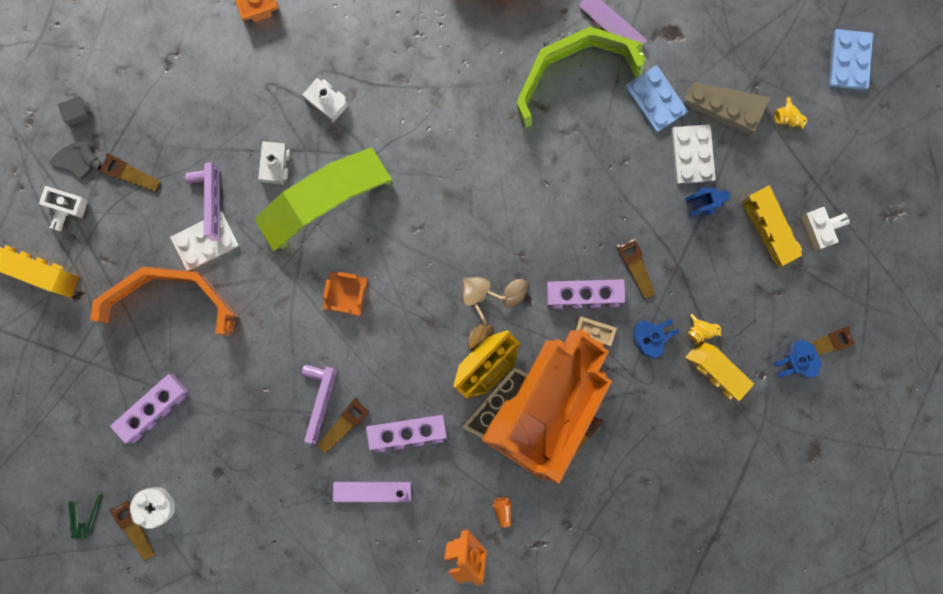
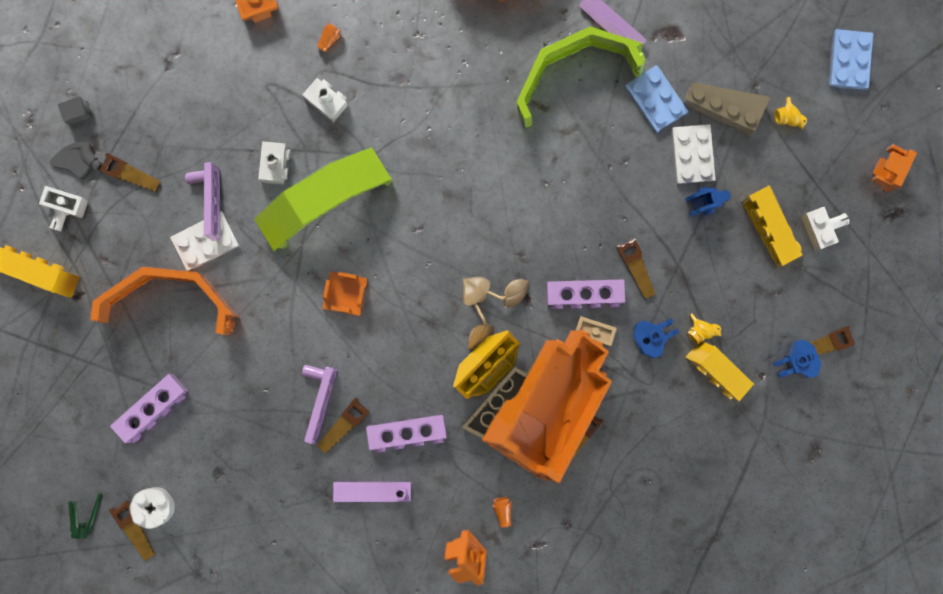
none -> orange cone [317,23,341,52]
none -> orange panel [872,144,917,193]

